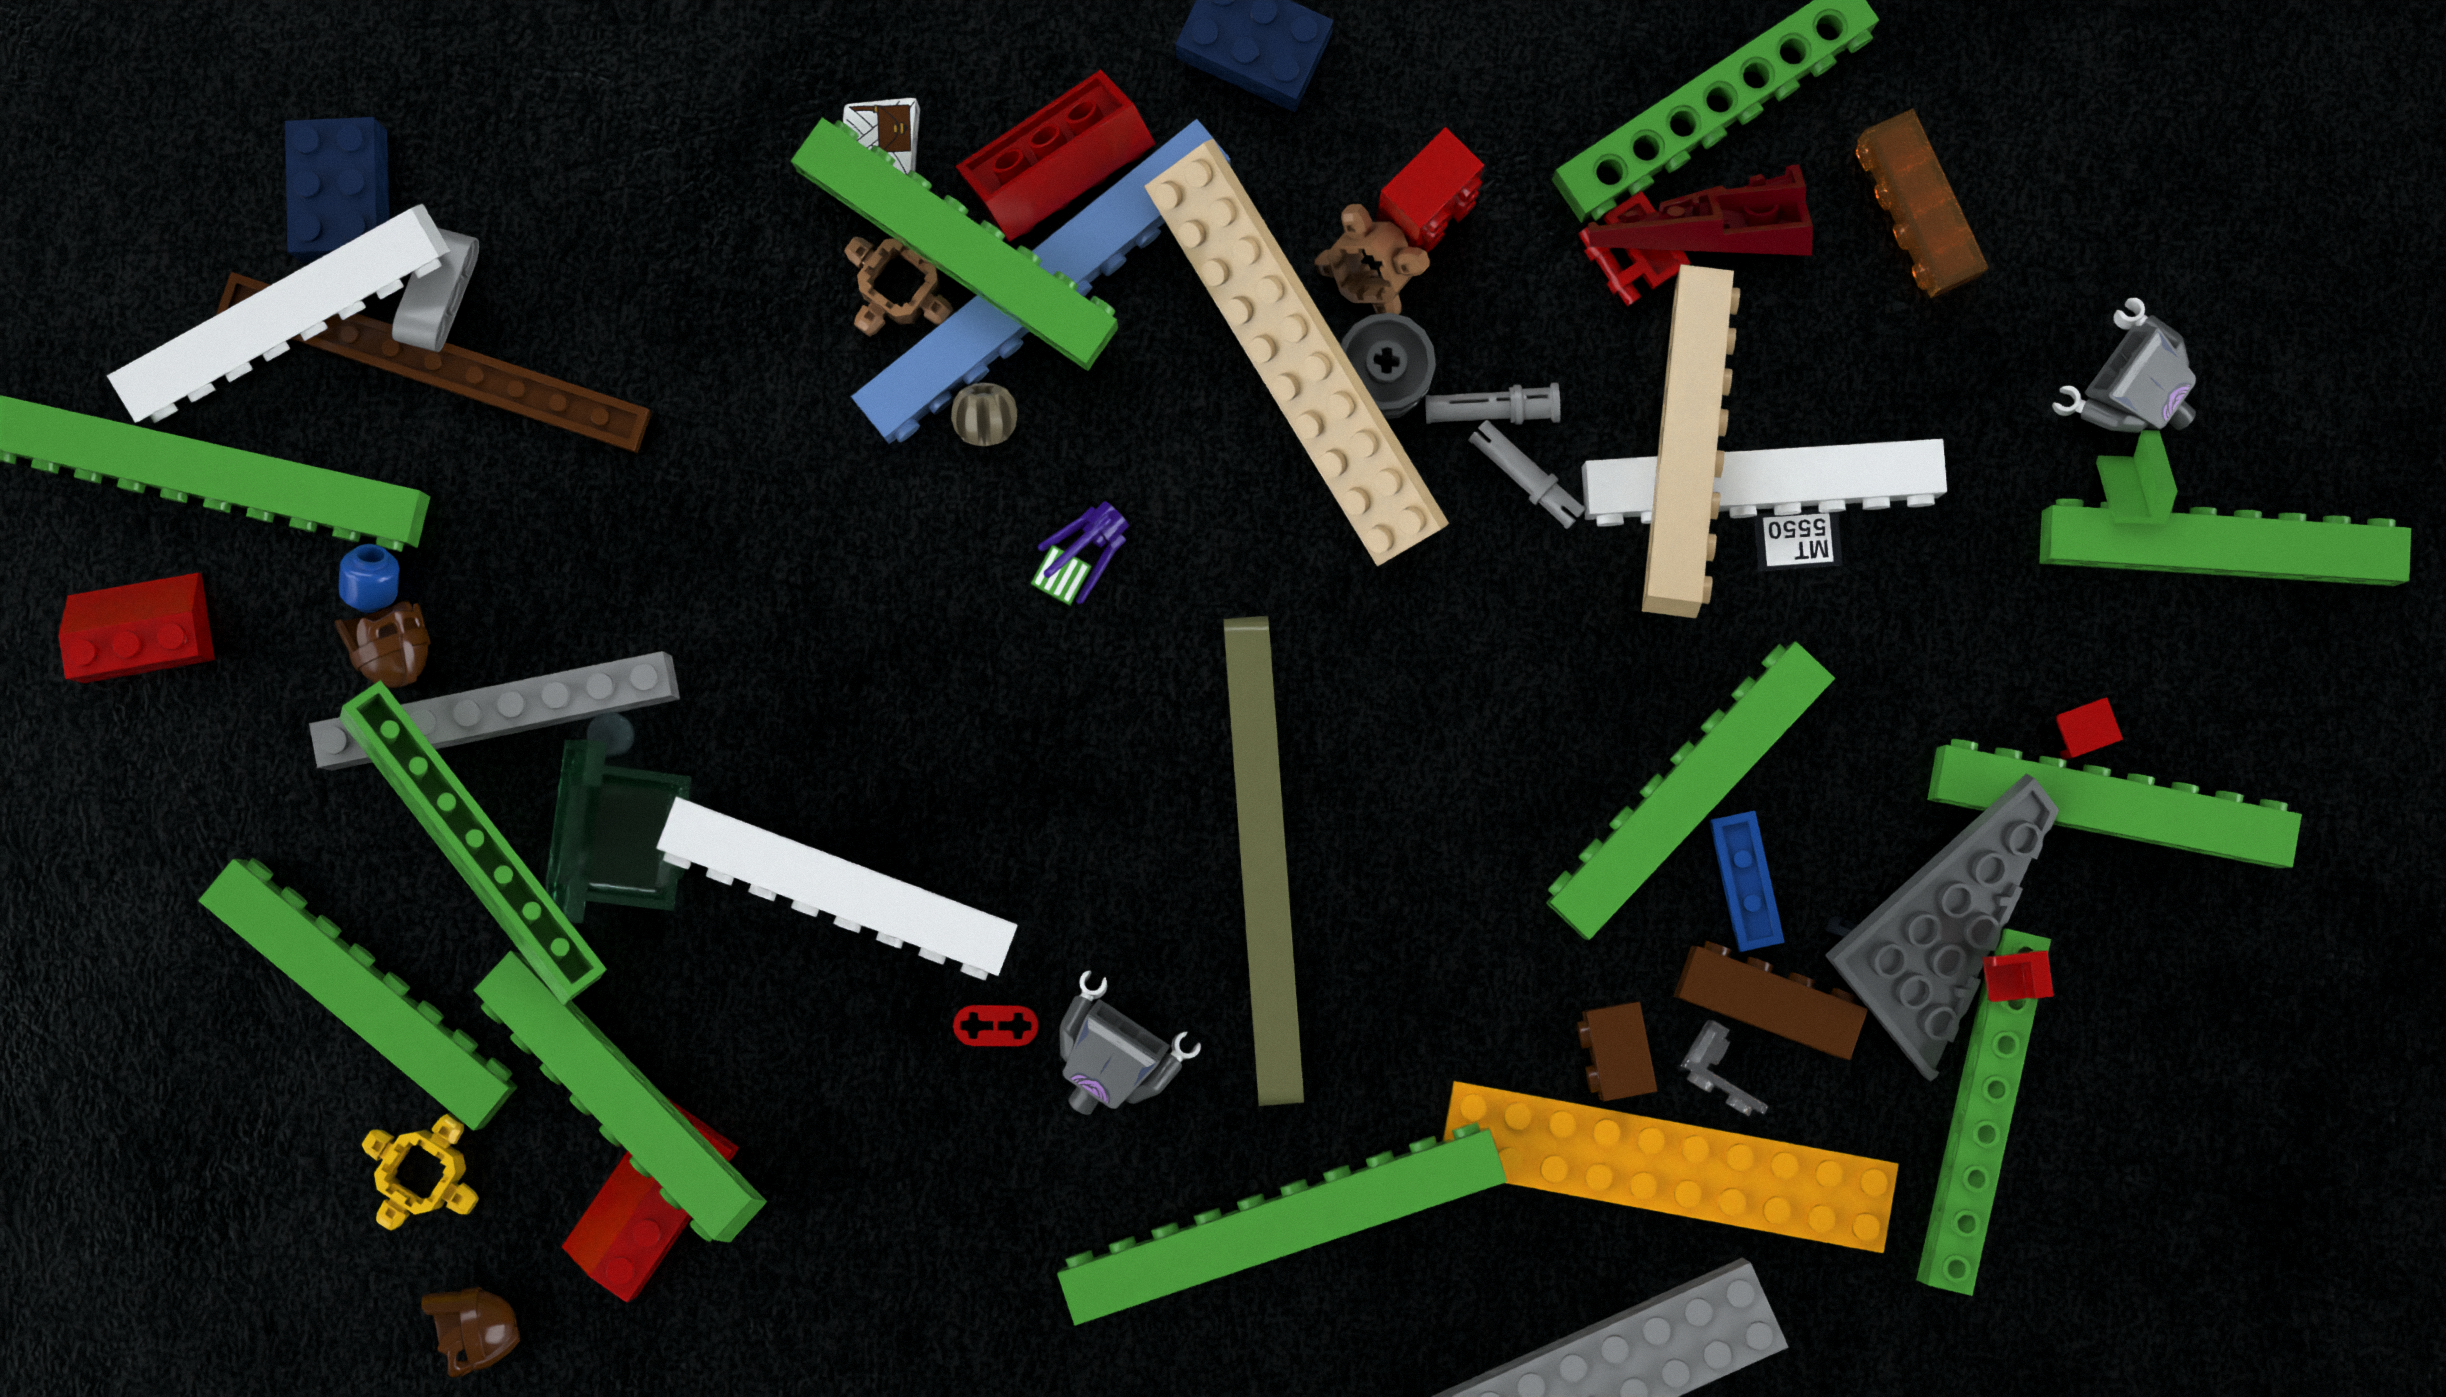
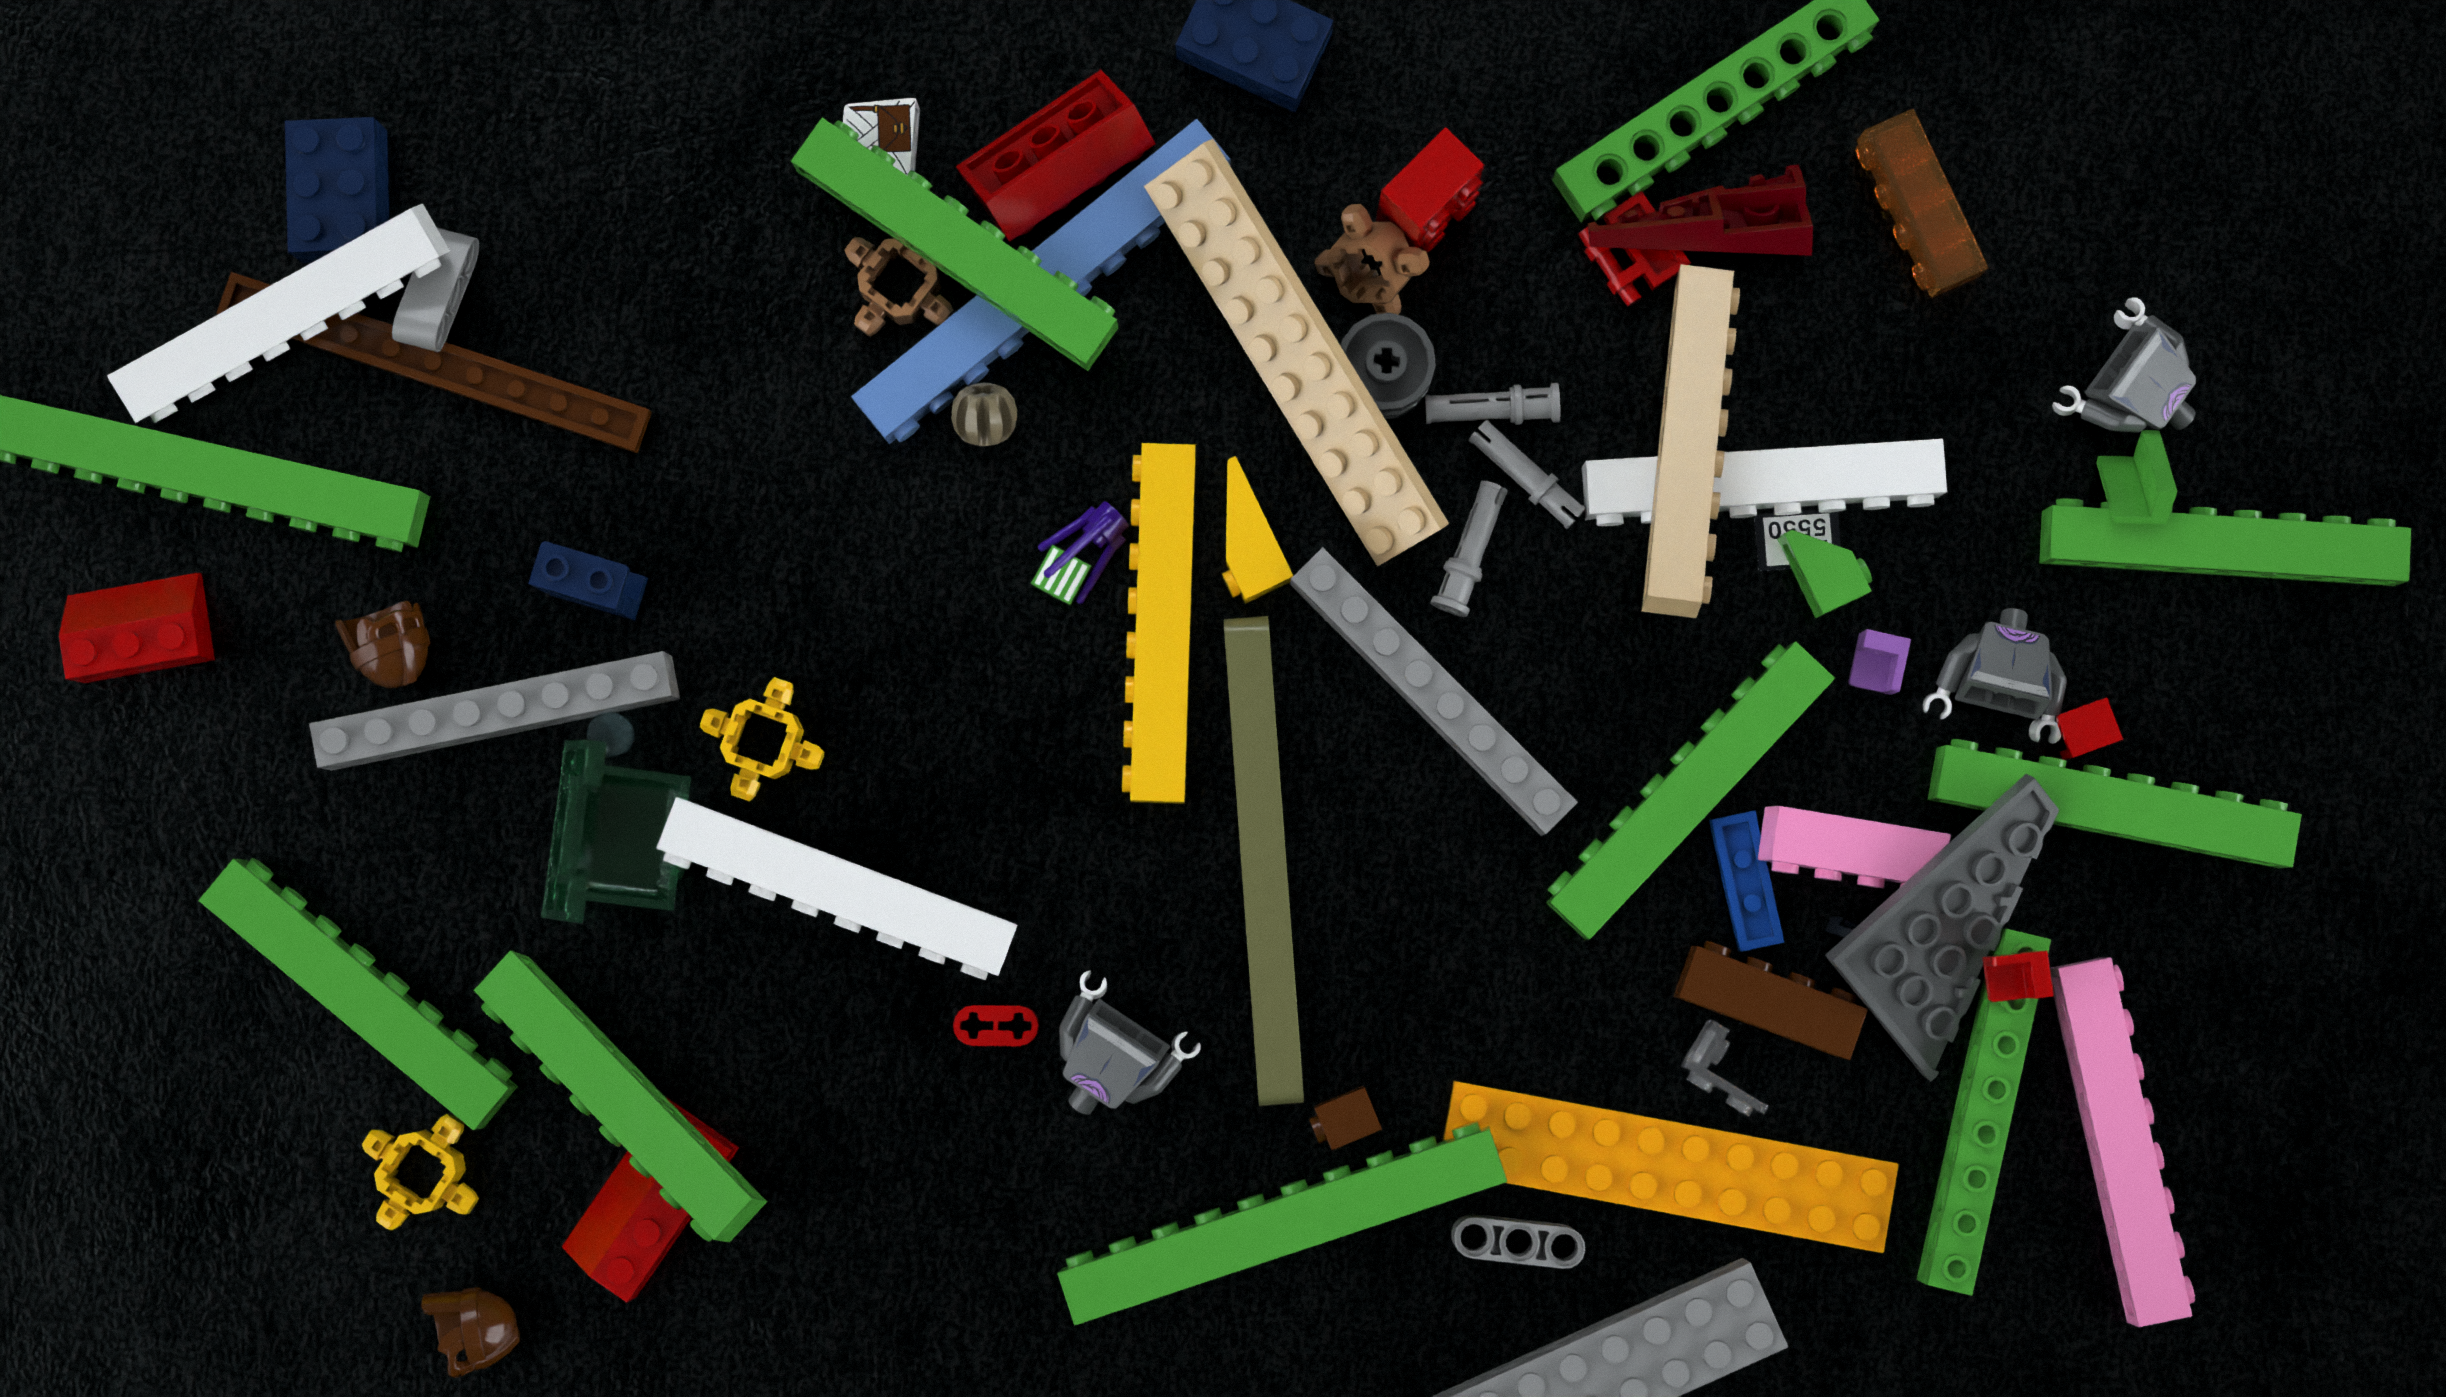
blue head [339,544,400,613] -> none
bright green brick [339,680,607,1006] -> none
reddish brown brick [1577,1001,1657,1101] -> none
none -> dark blue panel [528,541,648,620]
none -> yellow piece [700,677,825,801]
none -> yellow brick [1122,443,1196,804]
none -> yellow slope [1222,456,1293,604]
none -> light grey brick [1290,547,1578,836]
none -> reddish brown brick [1309,1086,1382,1150]
none -> light grey pin [1430,481,1508,617]
none -> light grey beam [1451,1214,1585,1269]
none -> bright pink brick [1757,806,1951,888]
none -> bright green slope [1777,530,1872,618]
none -> medium lavender panel [1848,629,1911,695]
none -> dark grey torso [1923,608,2067,744]
none -> bright pink brick [2050,958,2195,1327]

